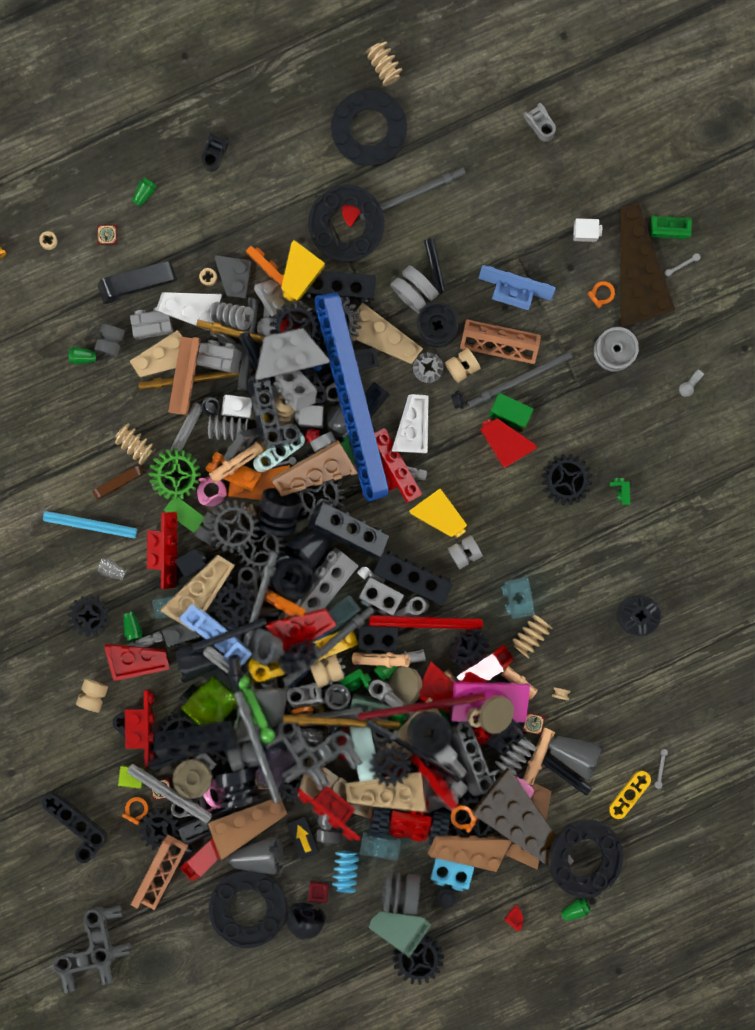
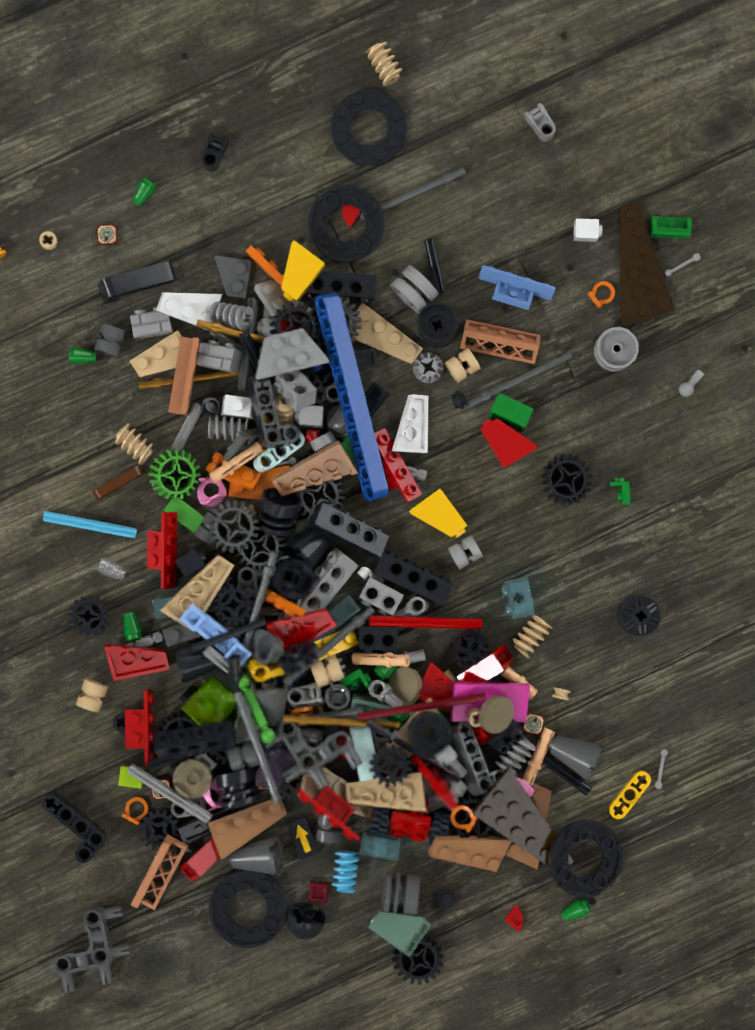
tan bush [199,268,217,286] -> none
medium azure brick [430,858,474,891] -> none

